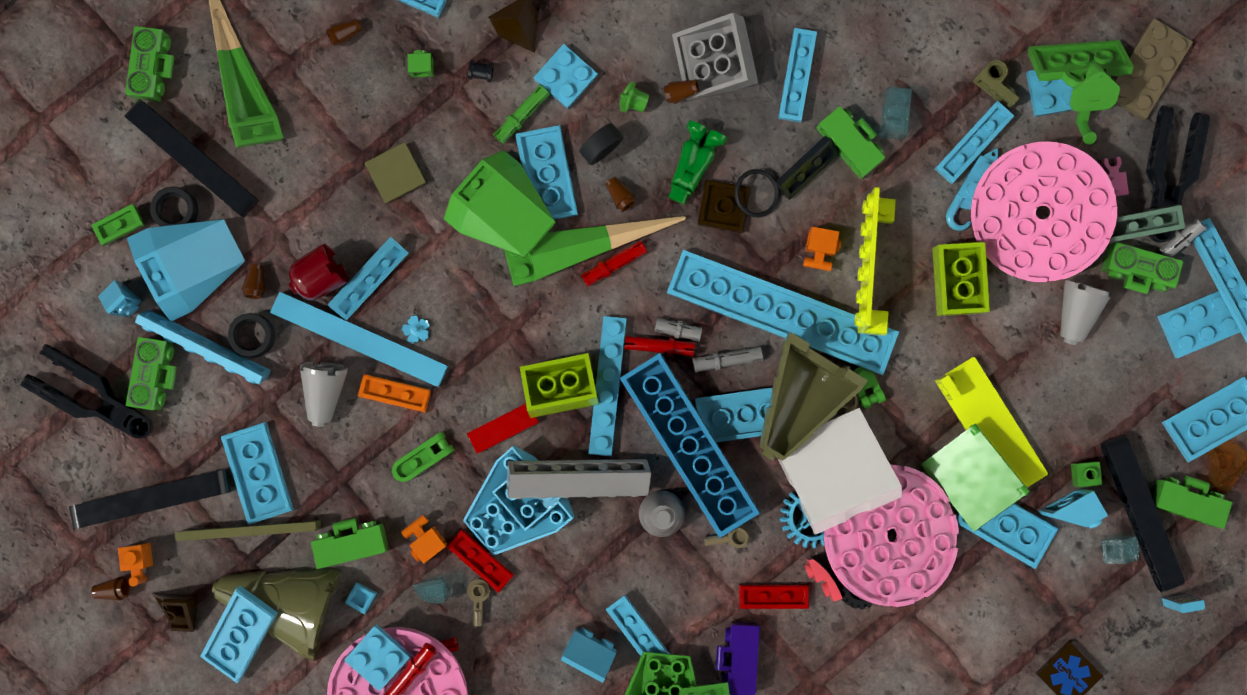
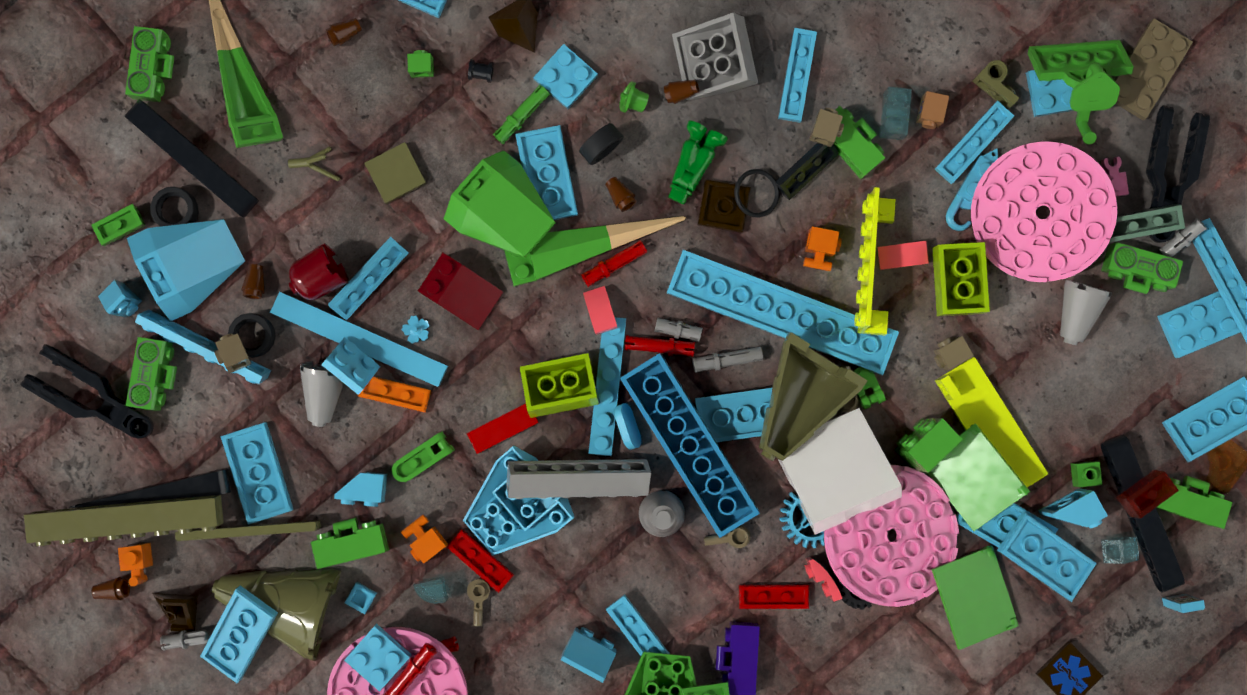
none -> olive brick [24,495,224,546]
none -> light grey axle [160,630,209,651]
none -> dark tan brick [214,333,252,373]
none -> olive plant [288,147,340,181]
none -> medium azure plate [322,337,380,395]
none -> medium azure slope [334,472,387,507]
none -> dark red slope [418,252,504,331]
none -> coral slope [583,286,618,335]
none -> medium azure tile [614,403,641,450]
none -> dark tan brick [809,108,844,147]
none -> coral slope [877,241,929,270]
none -> bright green brick [894,418,963,473]
none -> medium nougat brick [916,91,949,129]
none -> bright green piece [931,546,1019,650]
none -> dark tan brick [934,336,974,371]
none -> medium azure tile [997,512,1097,602]
none -> clear red brick [1116,470,1179,519]

